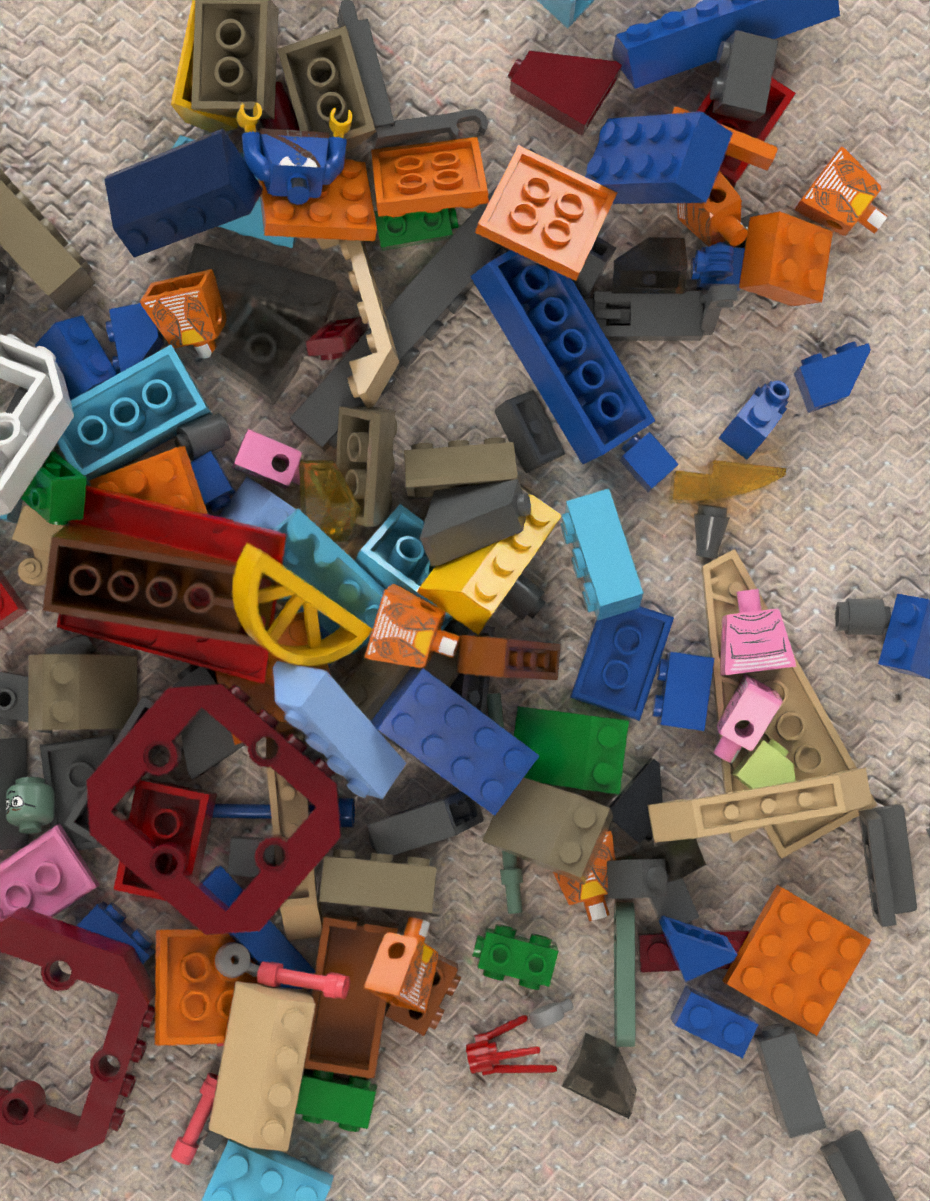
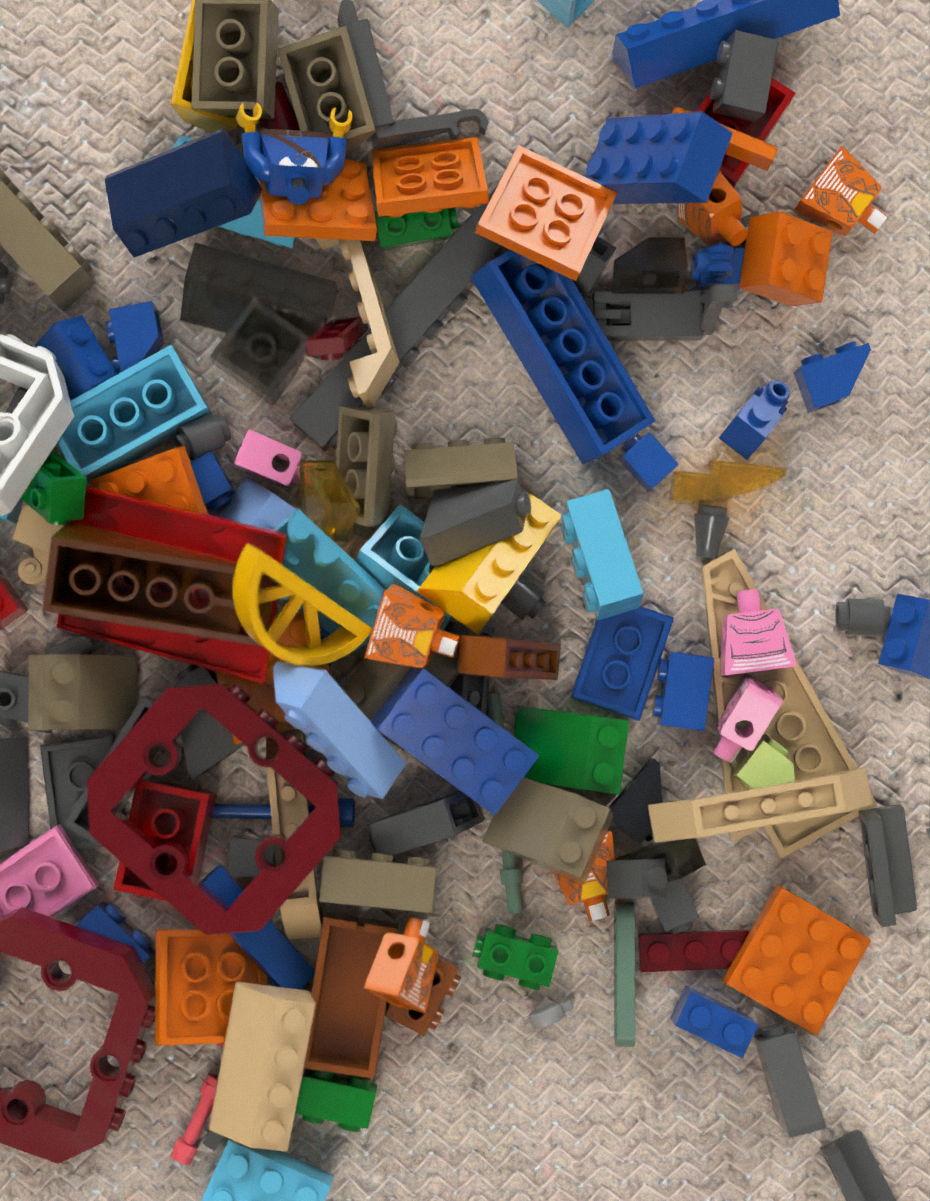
sand green head [6,777,55,834] -> none
orange torso [140,269,226,359] -> none
light grey piece [215,942,259,978] -> none
coral bar [257,961,350,999] -> none
red plant [466,1015,557,1076] -> none
dark grey slope [495,390,565,473] -> none
dark red slope [508,50,622,136] -> none
clear smoke slope [562,1033,637,1119] -> none
blue slope [659,915,737,982] -> none

